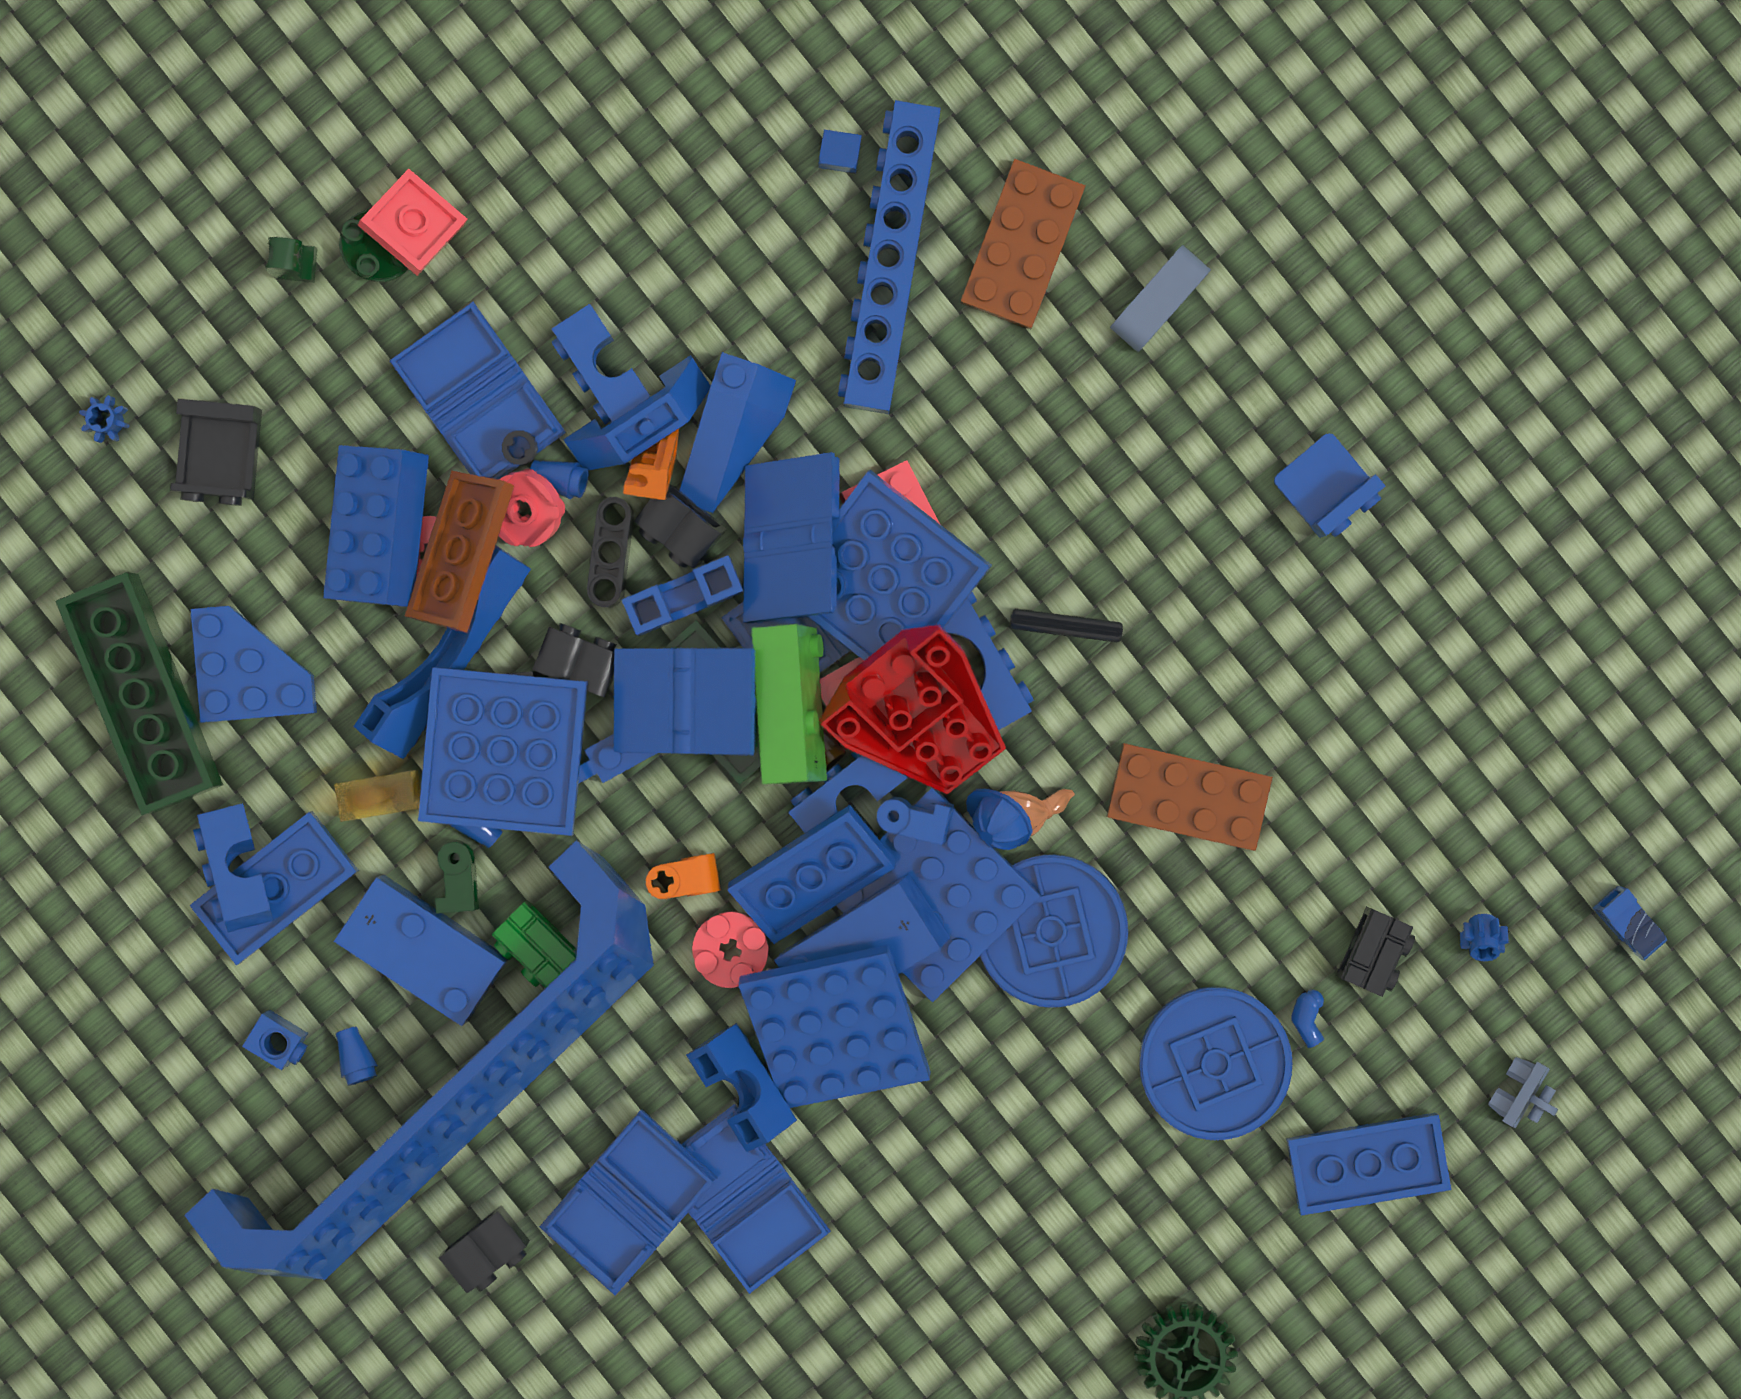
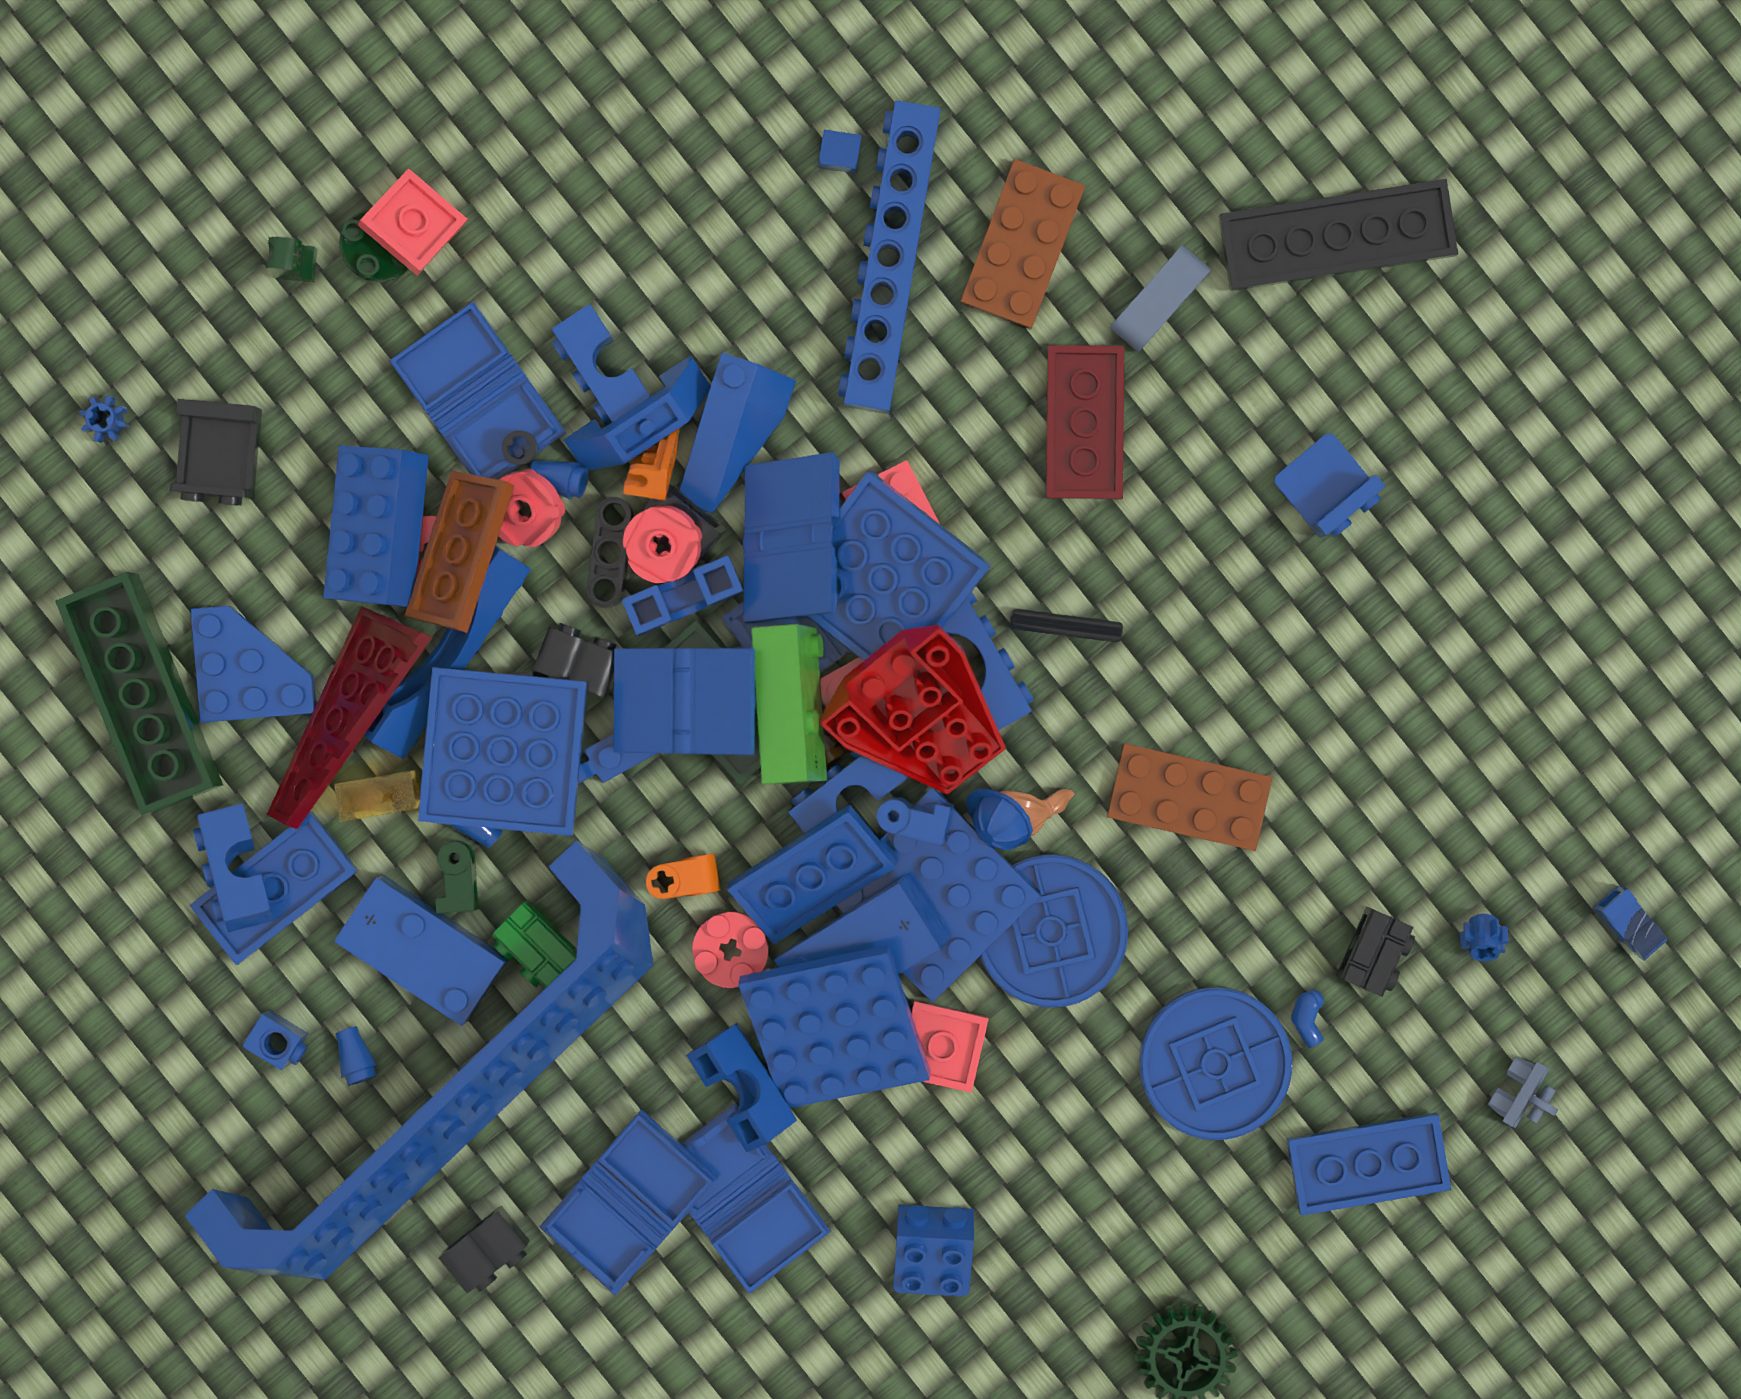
none -> dark red wing [266,606,432,829]
none -> coral plate [623,505,702,583]
none -> blue bracket [894,1205,974,1296]
none -> coral plate [911,1000,989,1093]
none -> dark red plate [1046,345,1124,500]
none -> black plate [1219,179,1458,291]

